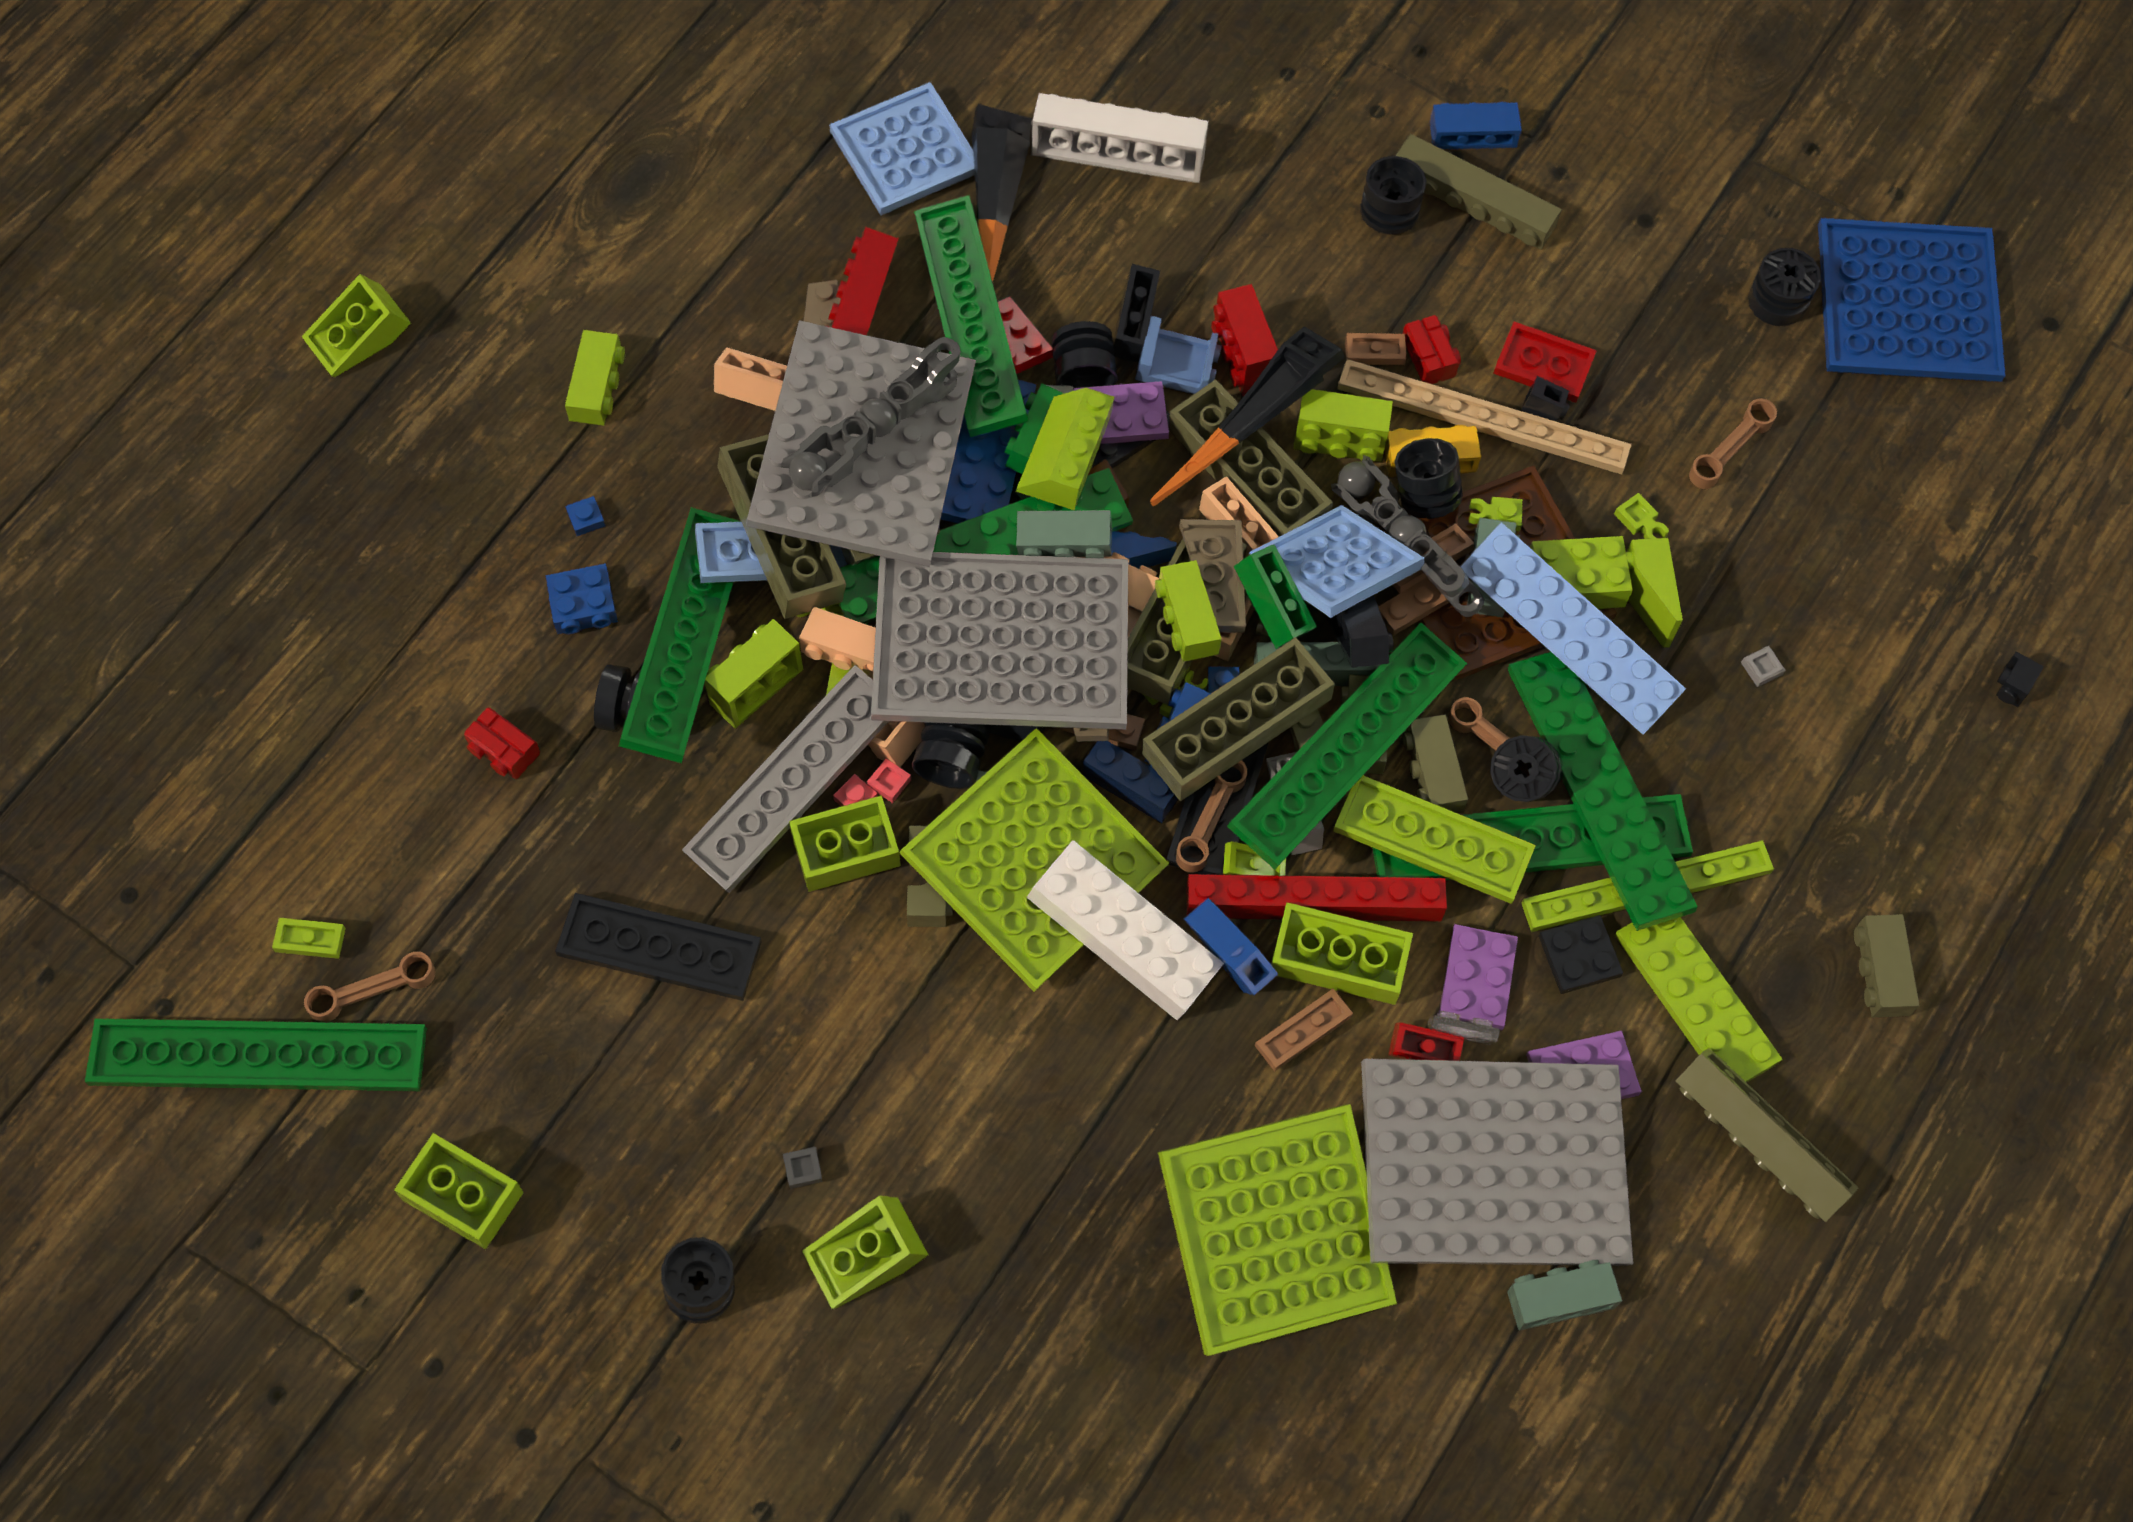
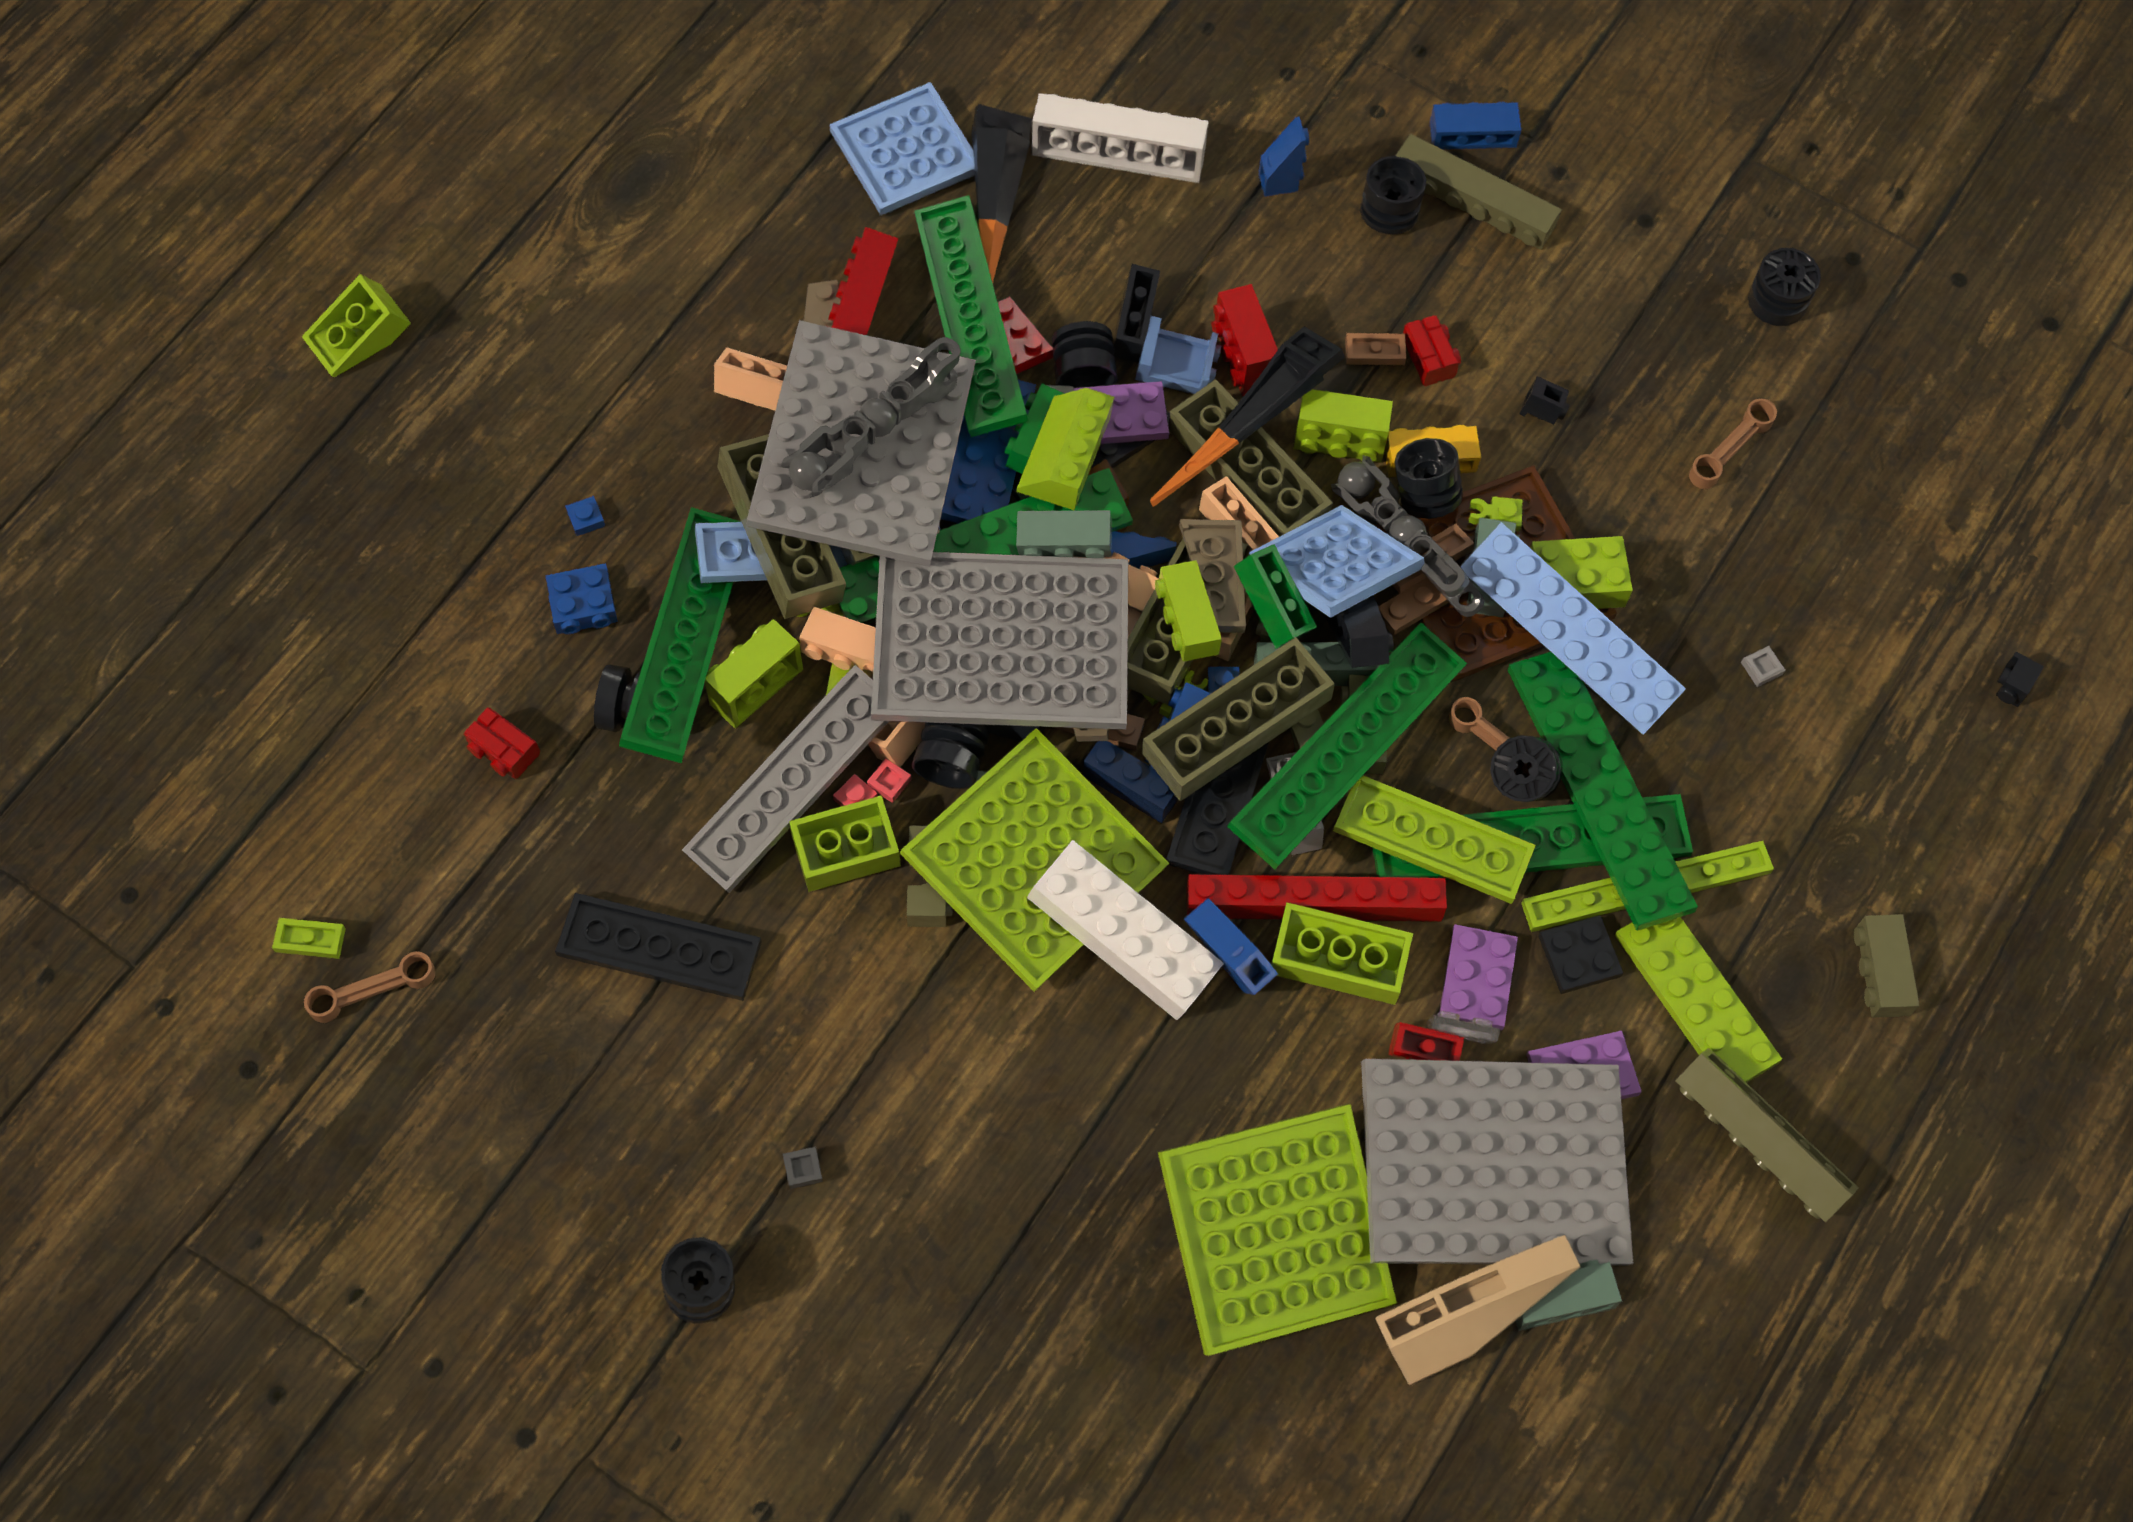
green plate [85,1018,427,1091] -> none
lime brick [394,1133,524,1250] -> none
lime brick [565,330,625,425] -> none
lime slope [802,1195,928,1309] -> none
medium nougat piece [1176,760,1247,873] -> none
lime plate [1223,841,1286,876] -> none
medium nougat plate [1255,989,1353,1072] -> none
tan plate [1337,359,1631,474] -> none
olive brick [1402,714,1468,813] -> none
red plate [1493,321,1597,403] -> none
lime plate [1614,493,1669,539] -> none
lime slope [1626,538,1683,648] -> none
blue plate [1818,218,2005,382] -> none
none -> blue slope [1259,117,1309,196]
none -> tan wedge [1375,1235,1581,1385]

